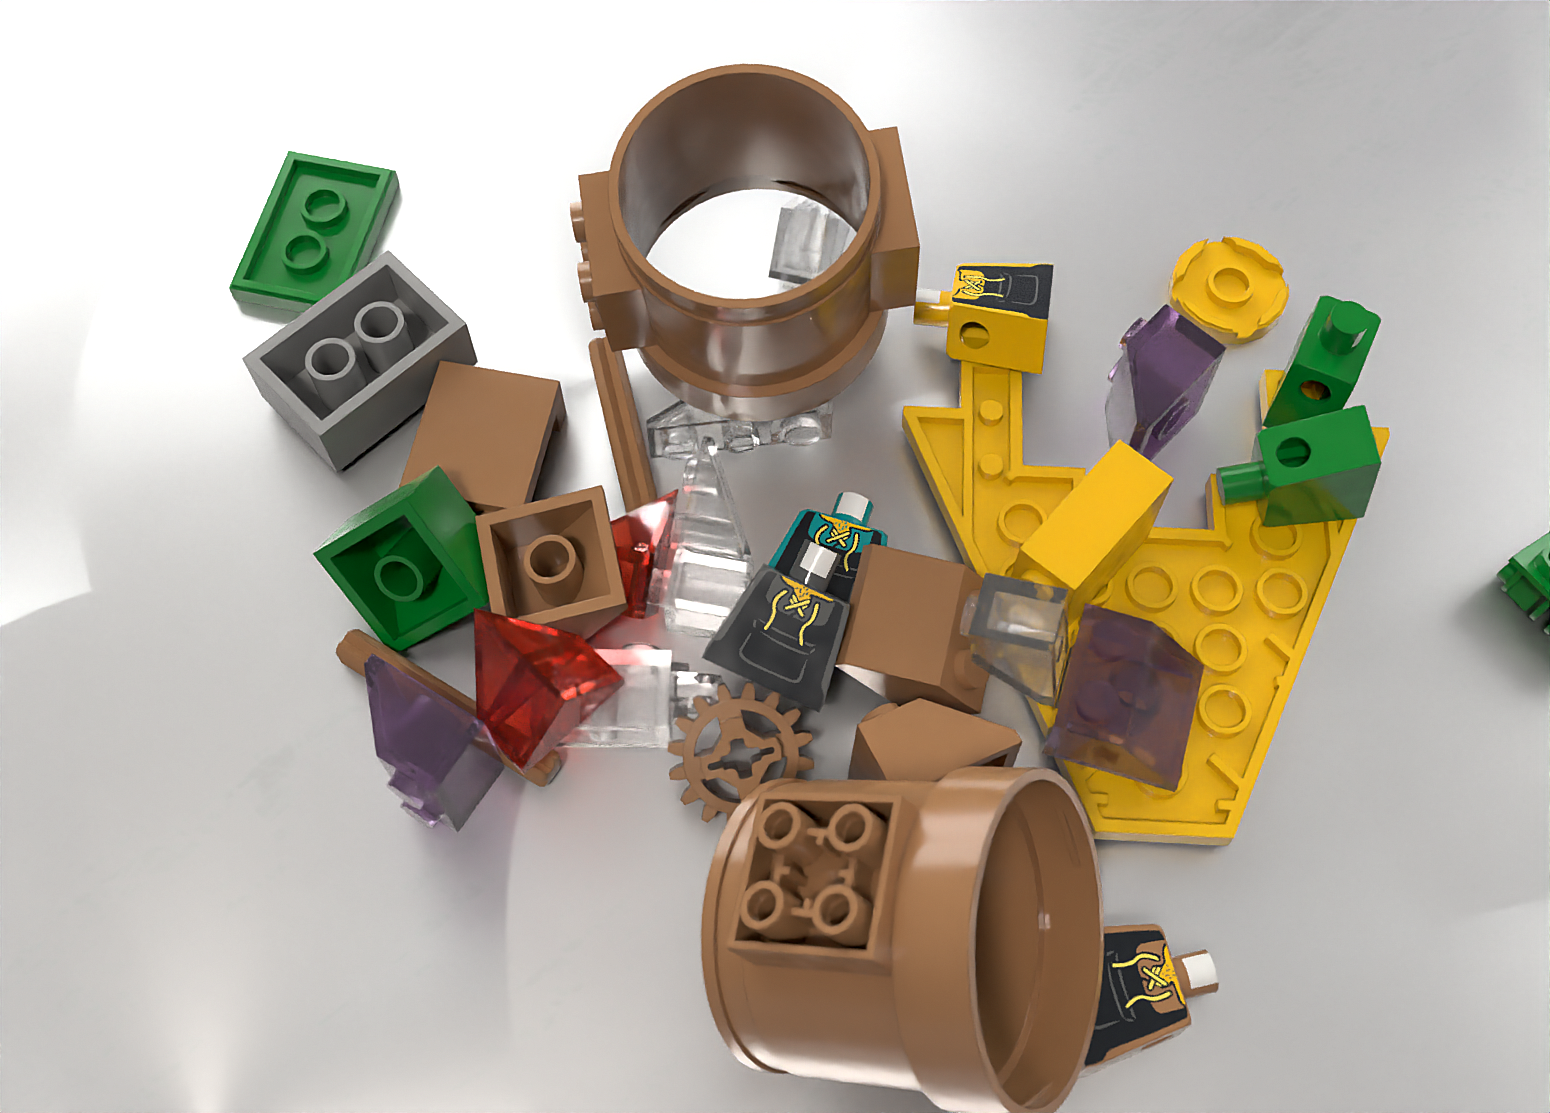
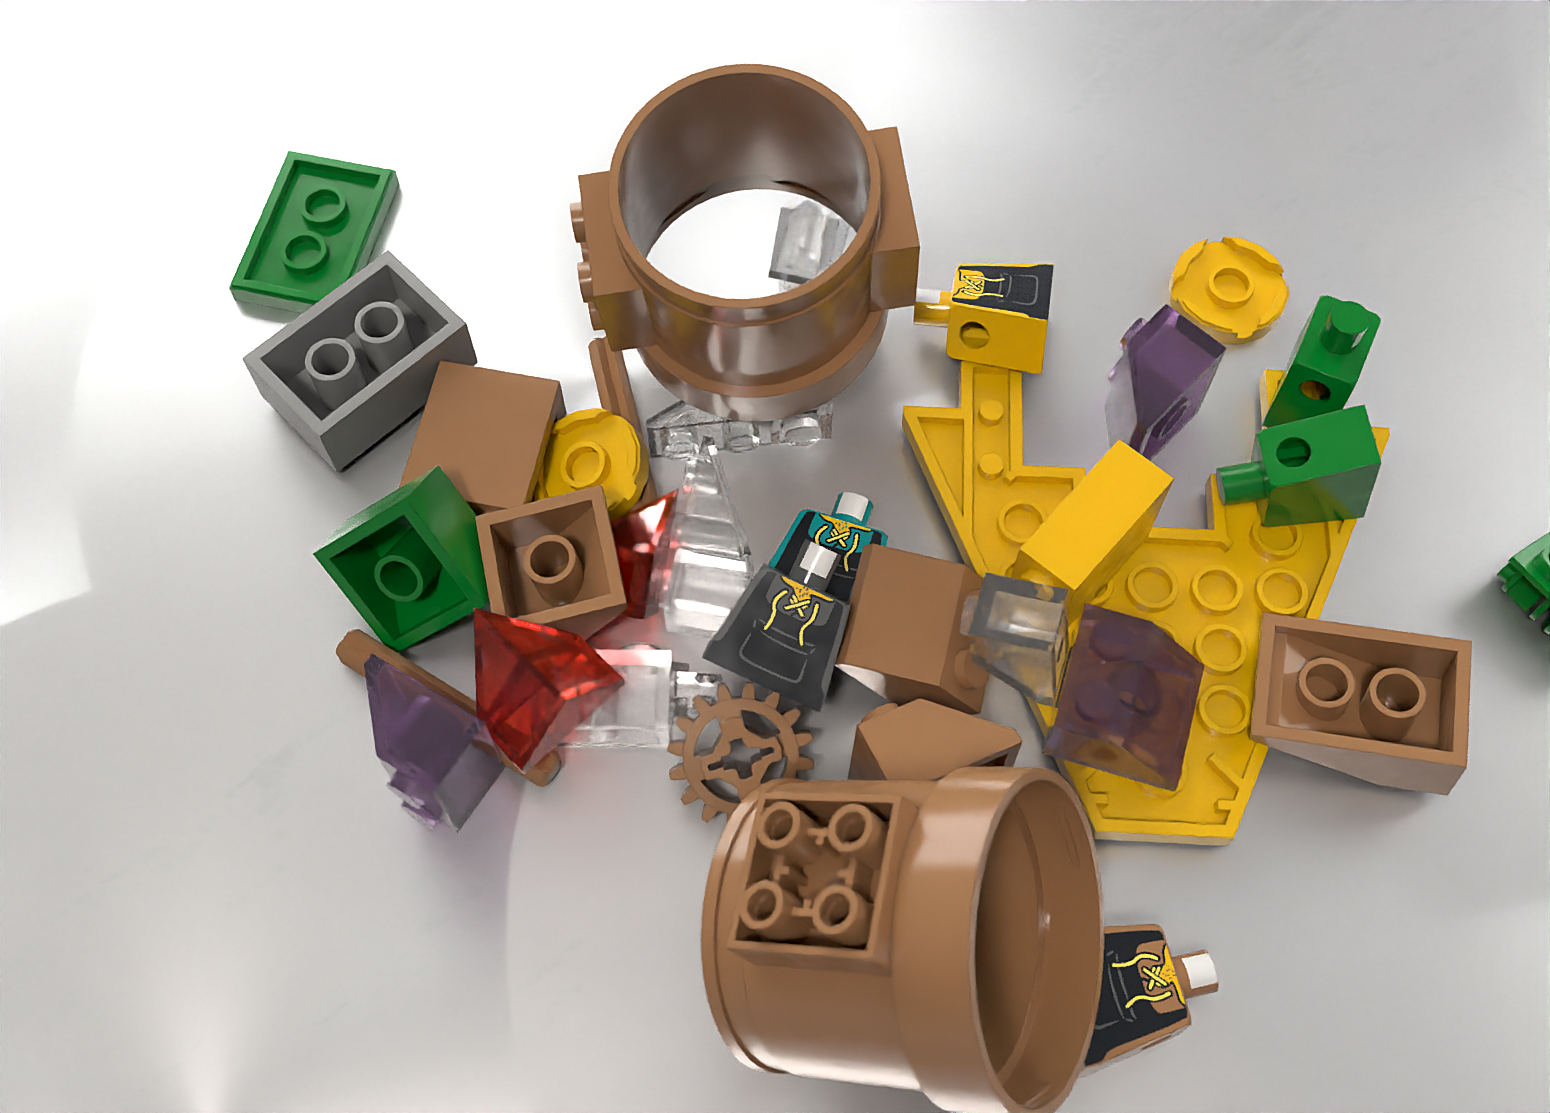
none -> yellow tile [533,408,649,523]
none -> medium nougat slope [1249,612,1472,796]

